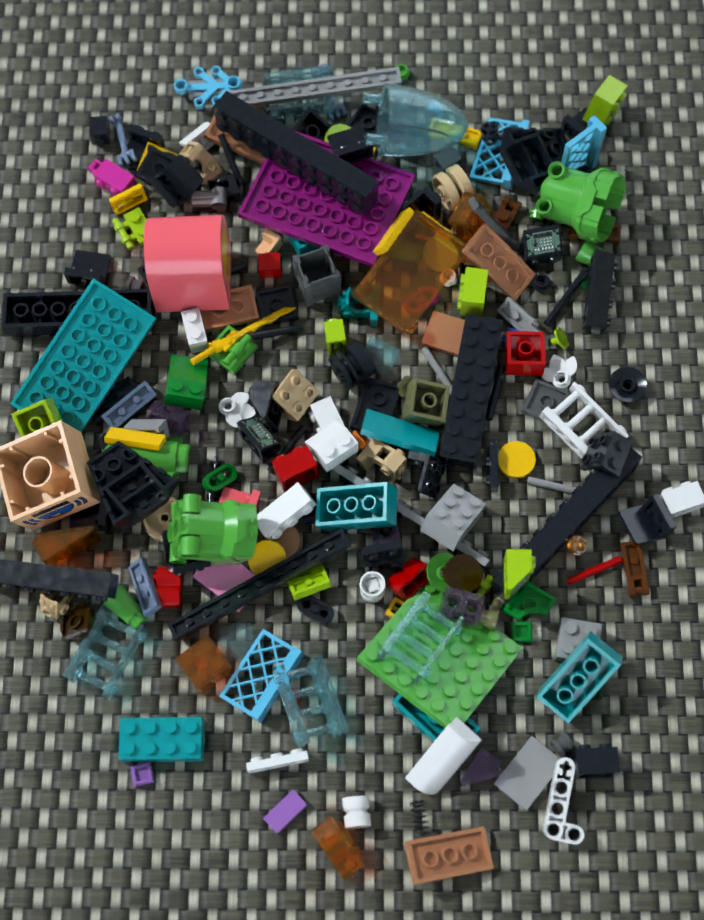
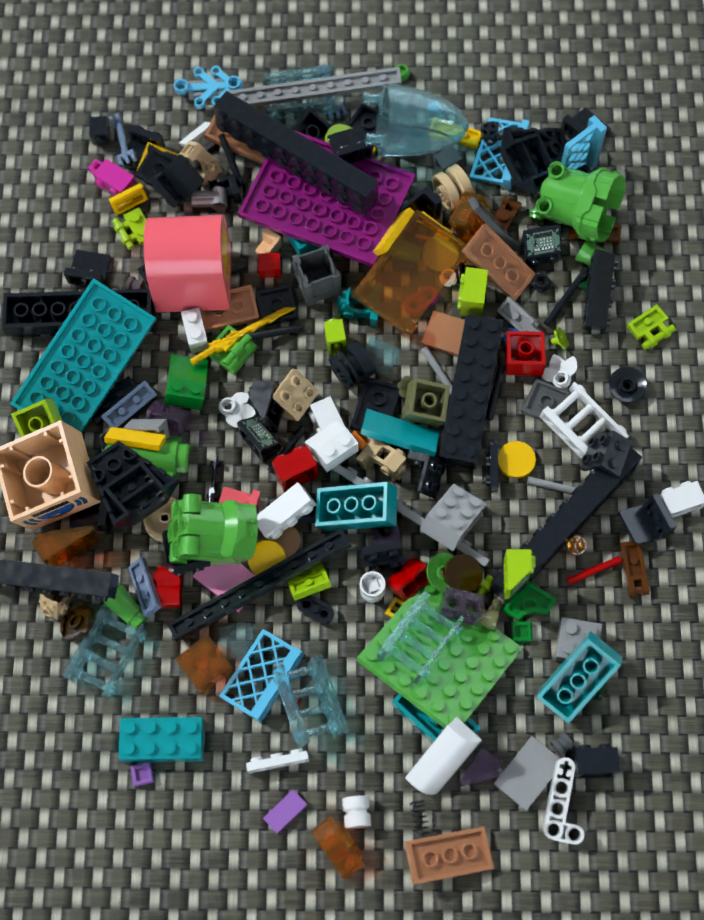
green plate [202,464,237,493] -> none
lime brick [582,75,628,126] -> none
none -> lime plate [626,304,676,350]

